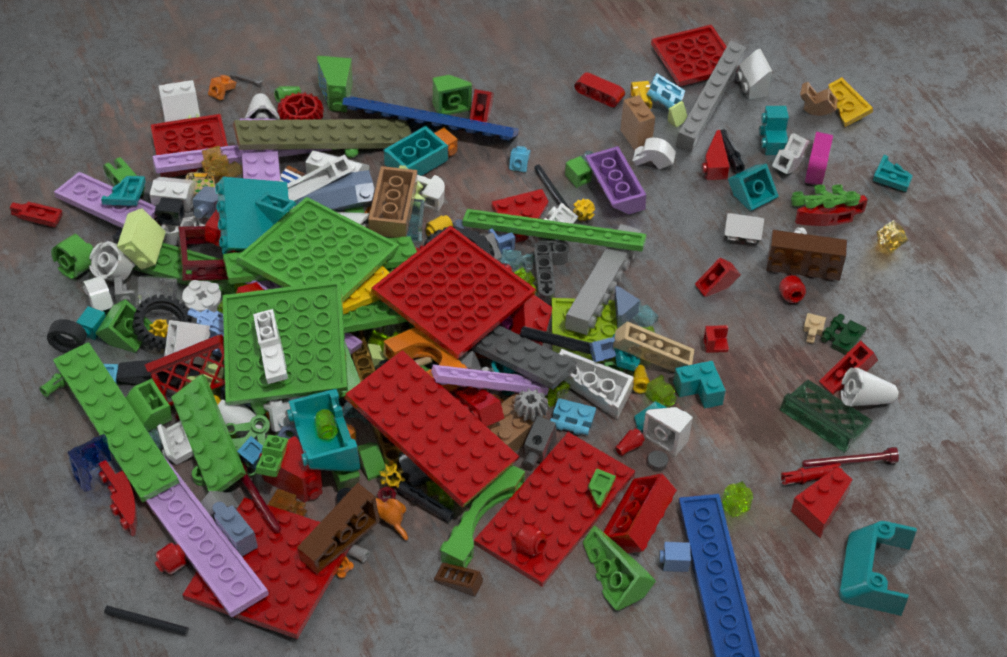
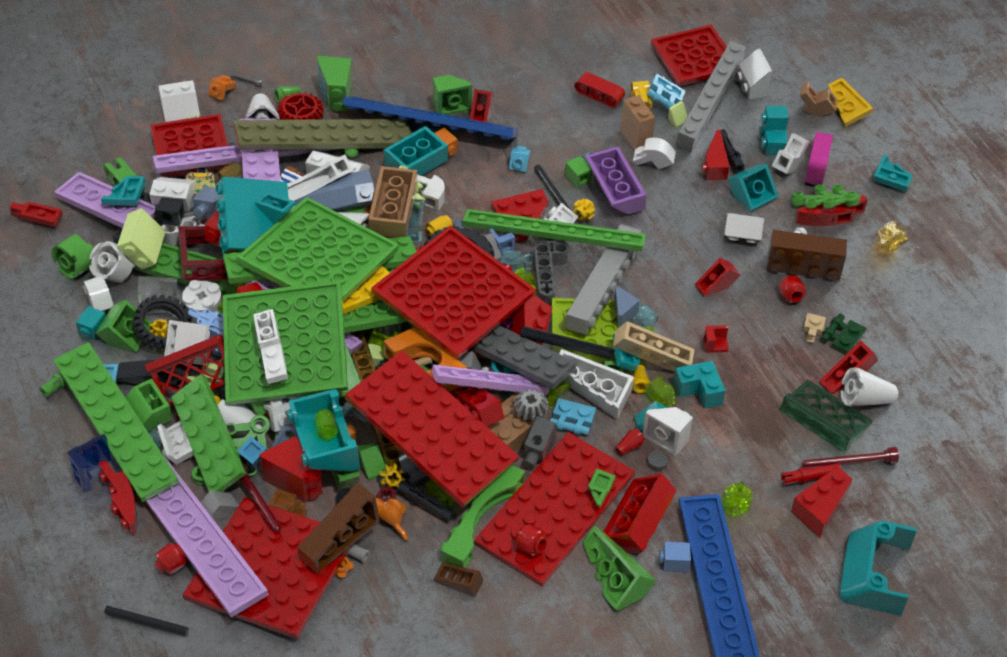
black tyre [47,319,87,353] -> none
light grey bracket [114,276,136,305] -> none
clear yellow brick [201,146,229,177] -> none
sand blue brick [212,502,258,556] -> none
bright green slope [256,435,288,477] -> none
medium blue panel [589,337,616,362] -> none

